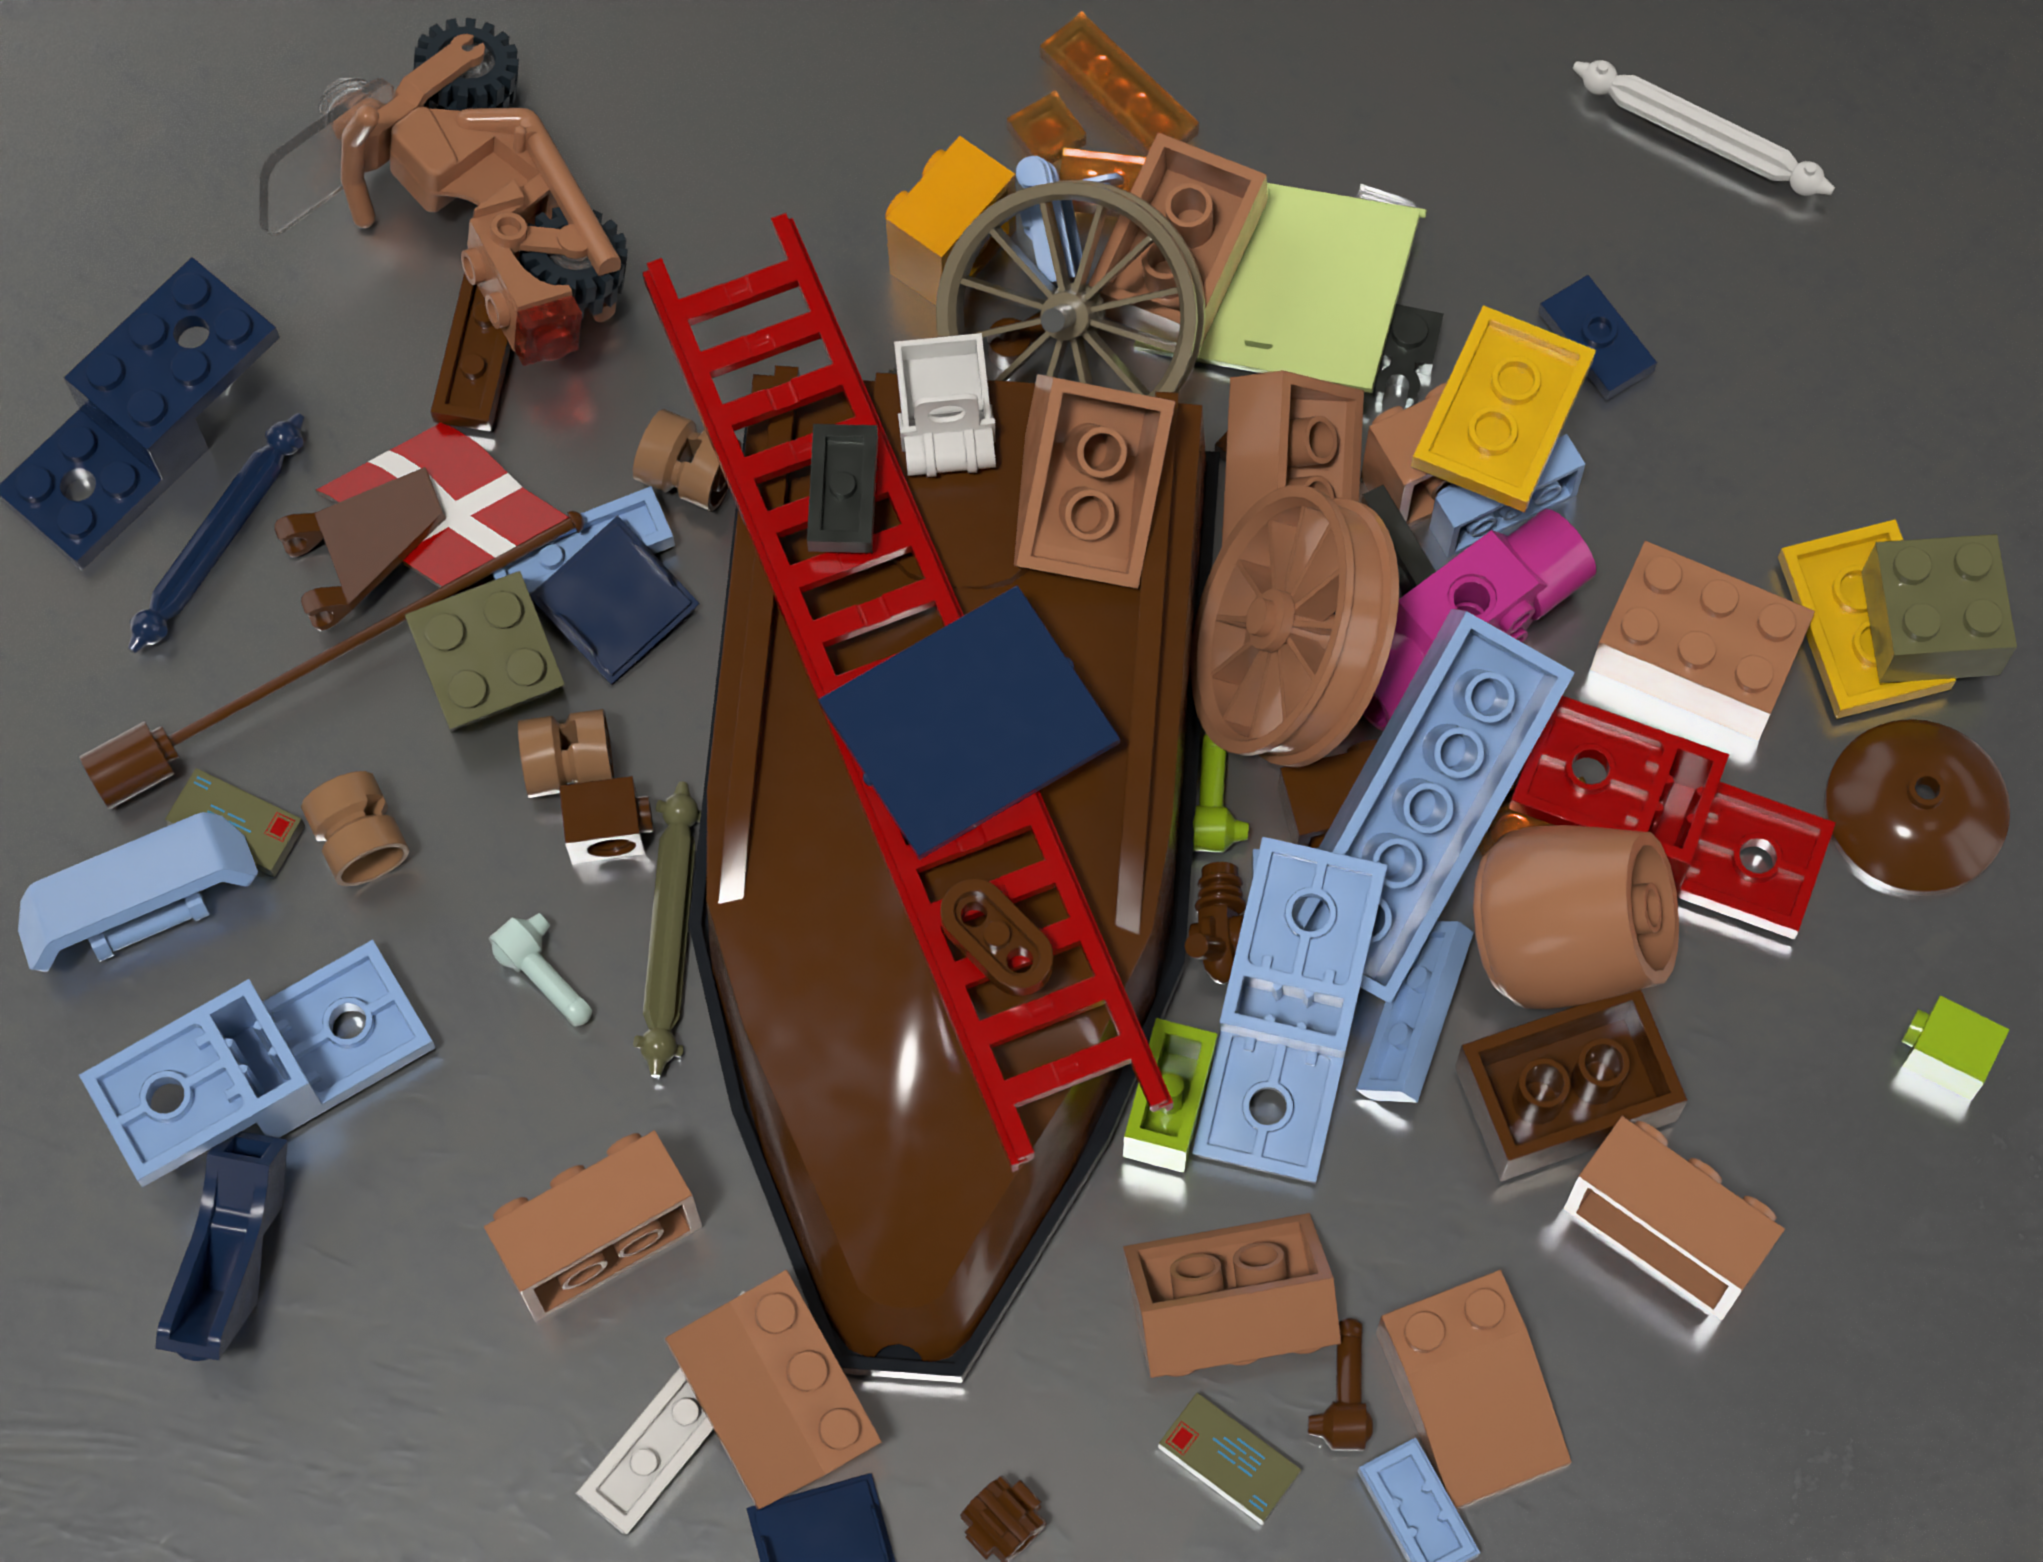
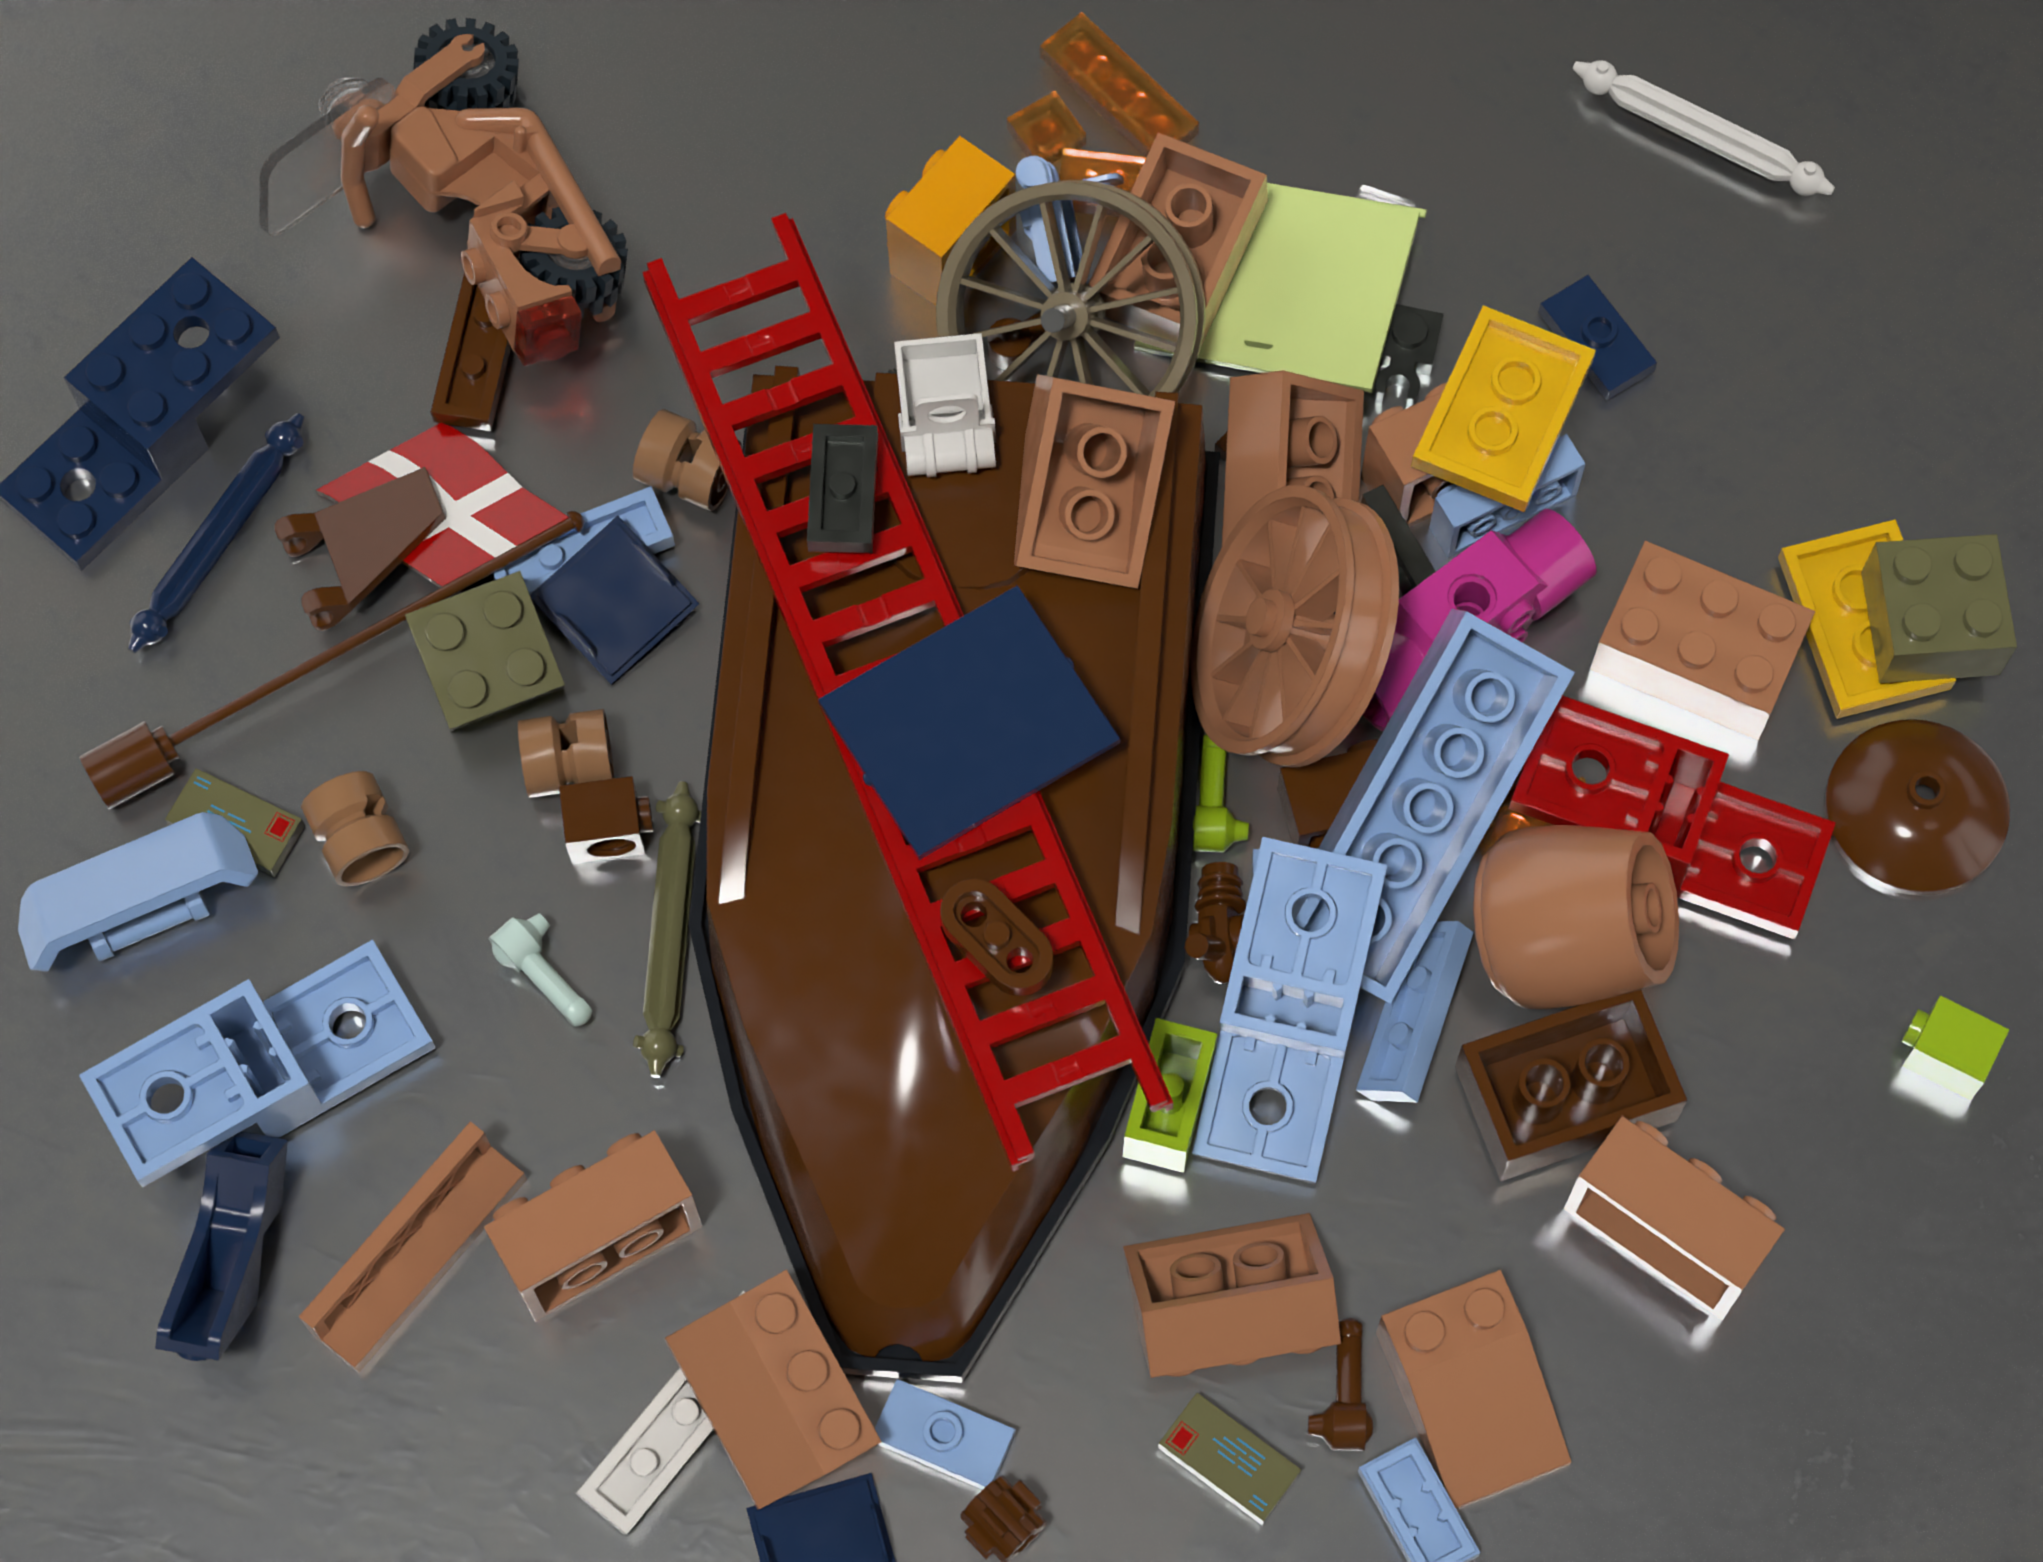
none -> nougat fence [298,1121,527,1373]
none -> light blue plate [874,1379,1015,1490]

